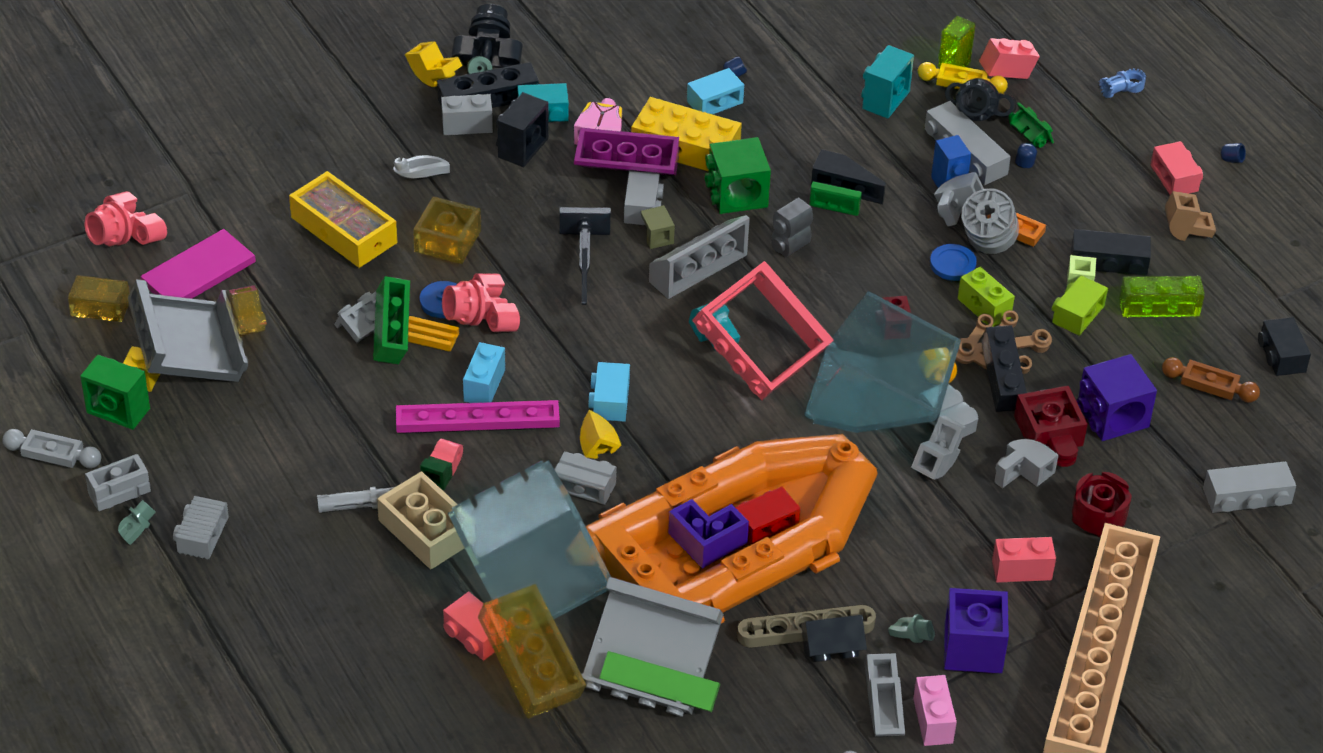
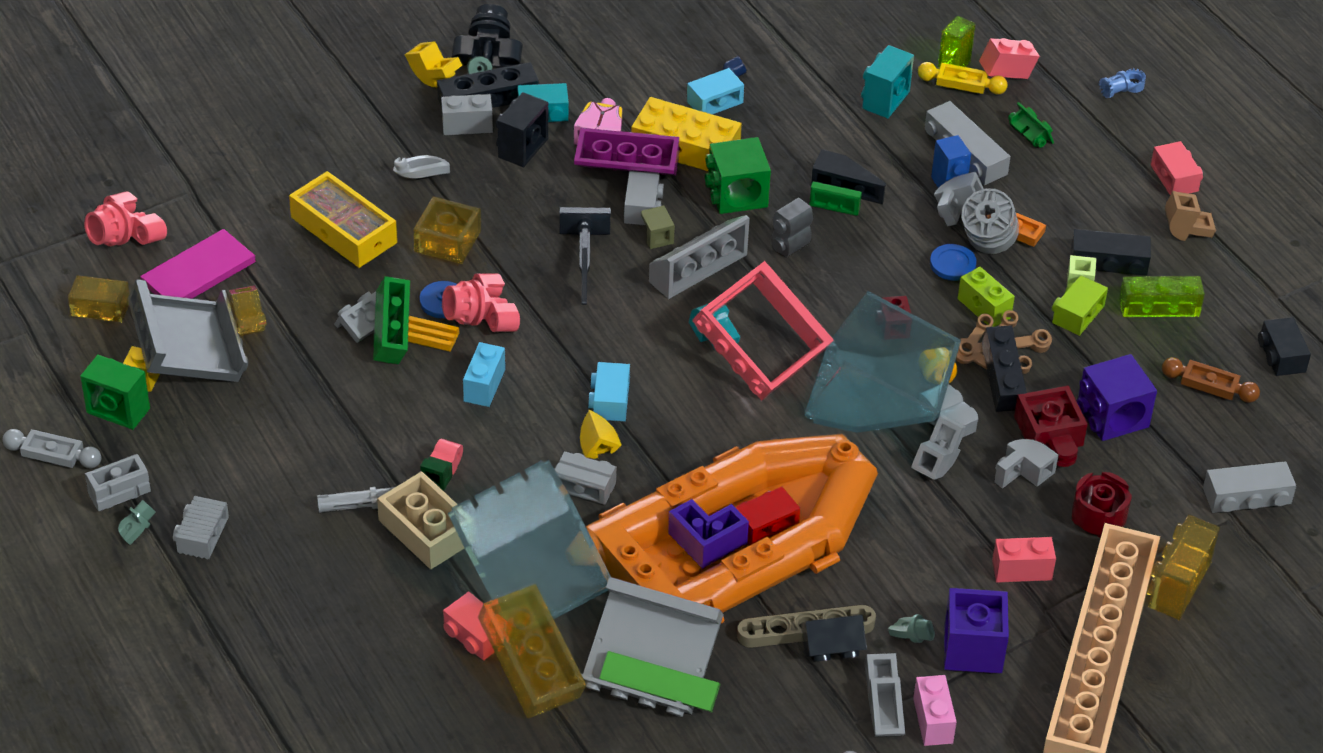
dark pink plate [396,400,560,433] -> none
black beam [945,78,1017,121] -> none
dark blue piece [1015,143,1037,168] -> none
dark blue piece [1221,143,1246,163] -> none
none -> clear yellow brick [1147,514,1220,620]

